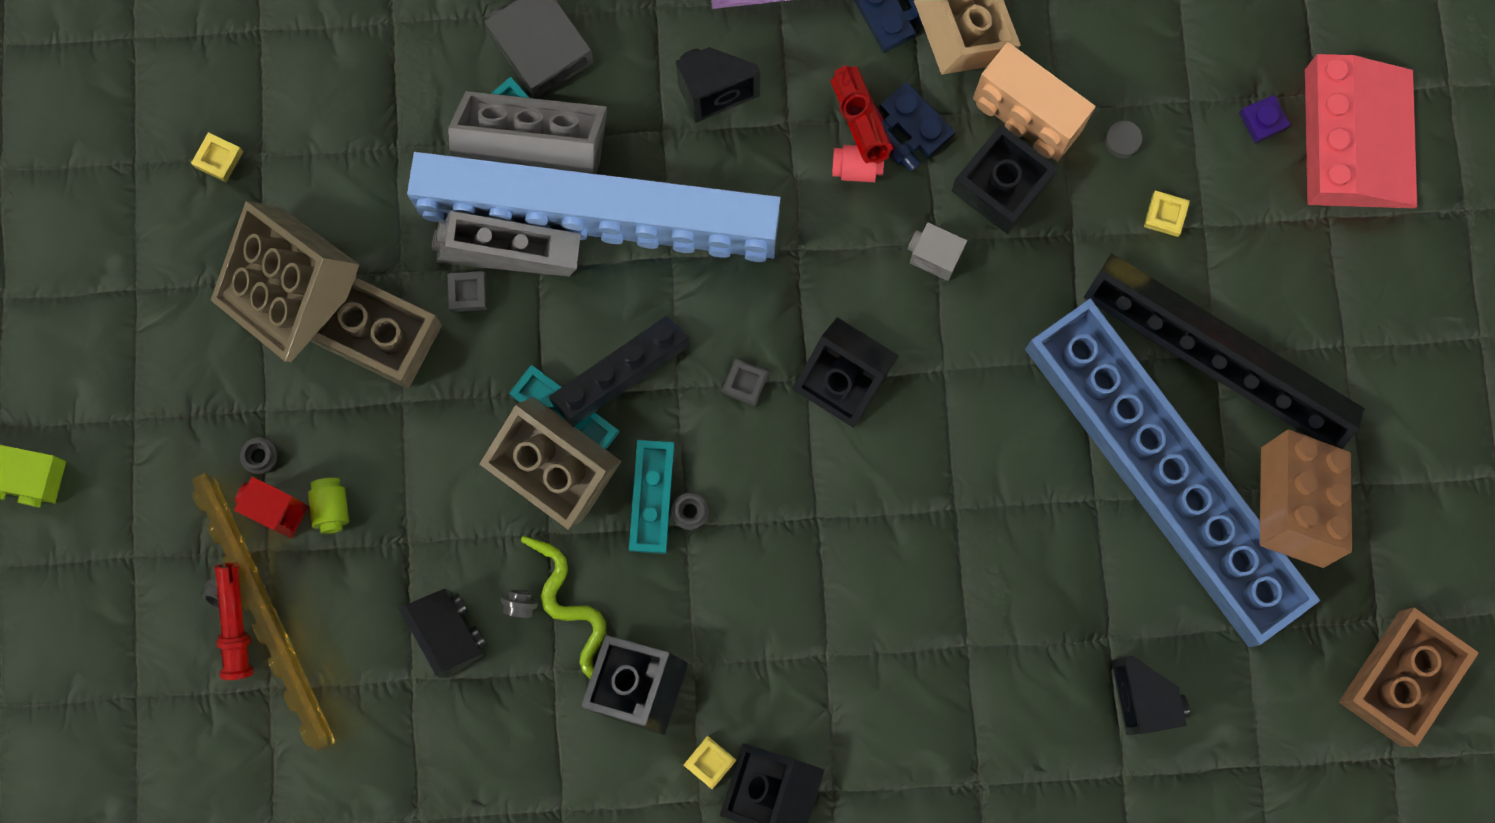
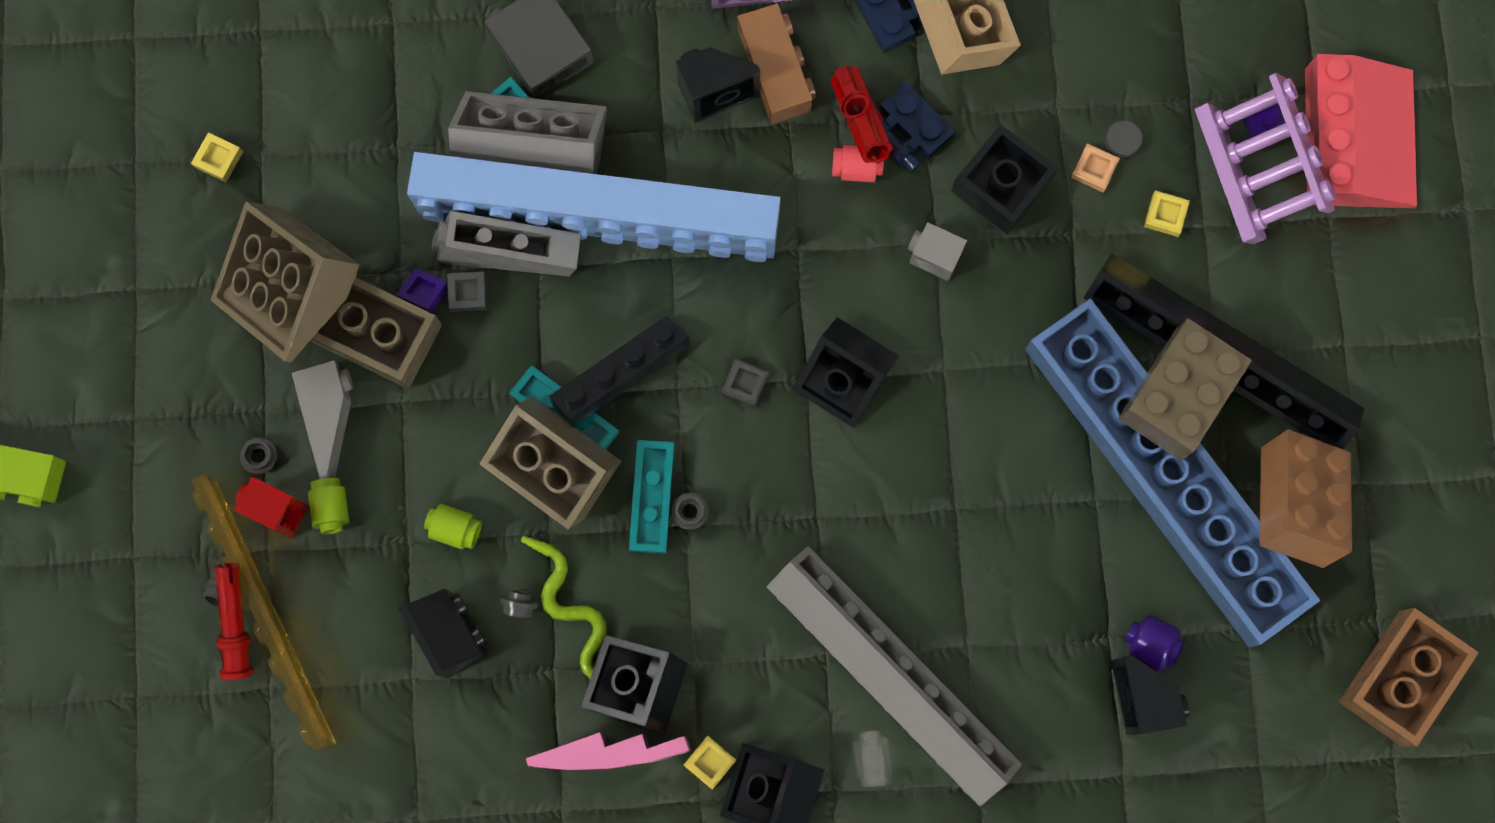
light nougat brick [973,42,1096,162] -> none
none -> light grey slope [292,360,354,479]
none -> dark purple plate [396,268,448,313]
none -> lime brick [424,503,482,550]
none -> bright pink slope [526,732,691,770]
none -> medium nougat brick [737,3,816,125]
none -> light grey brick [767,546,1022,806]
none -> clear brick [852,730,894,787]
none -> light nougat tile [1071,143,1120,193]
none -> dark tan brick [1118,318,1252,461]
none -> dark purple head [1125,616,1185,671]
none -> lavender fence [1195,73,1336,244]

